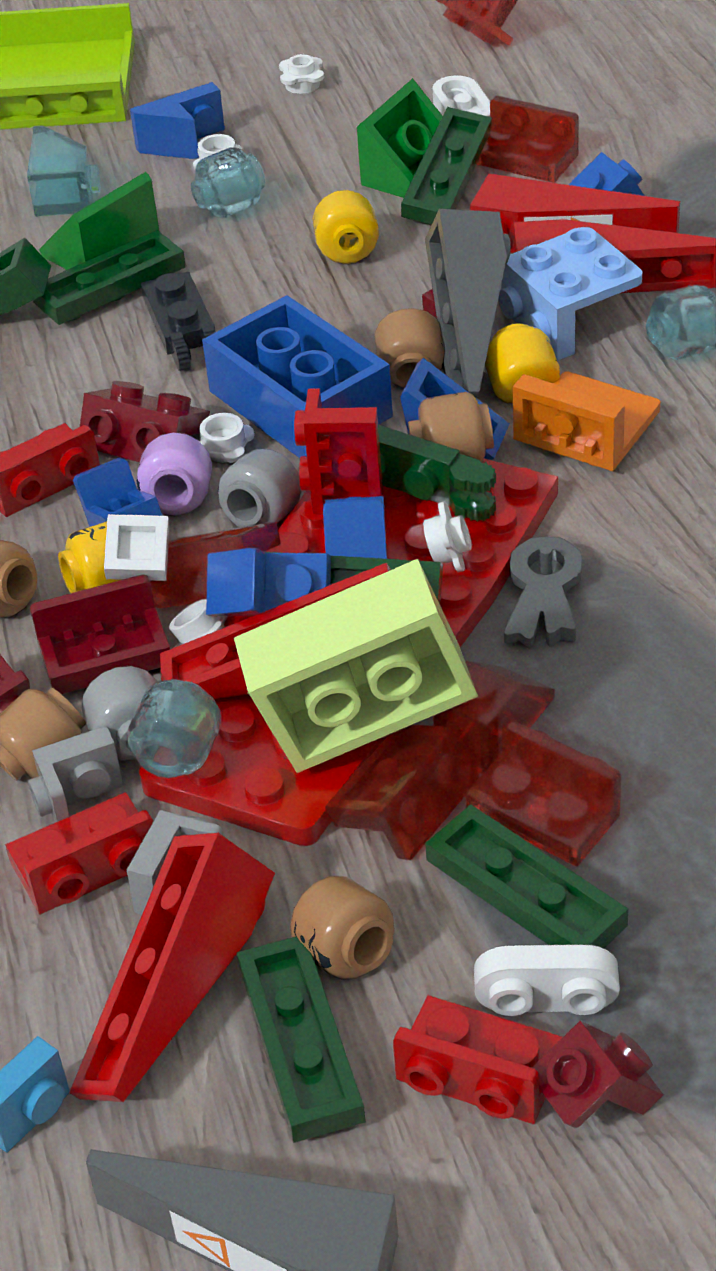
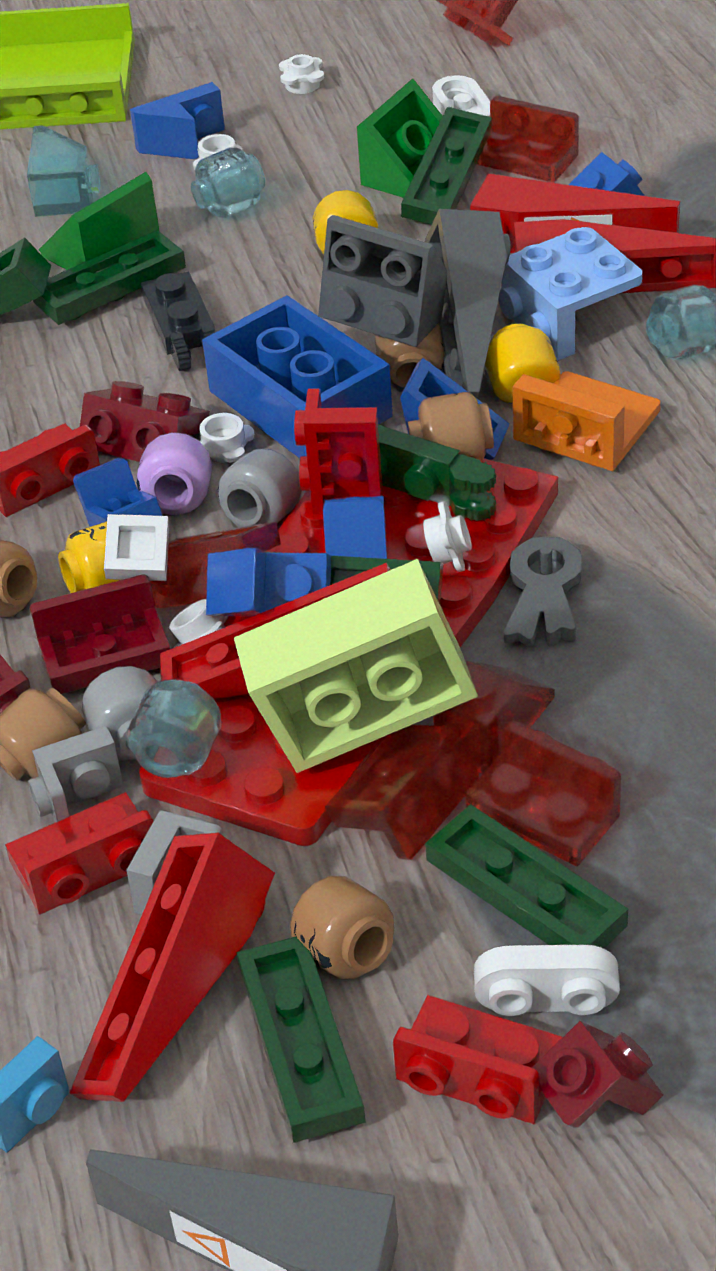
none -> dark grey slope [318,215,448,347]

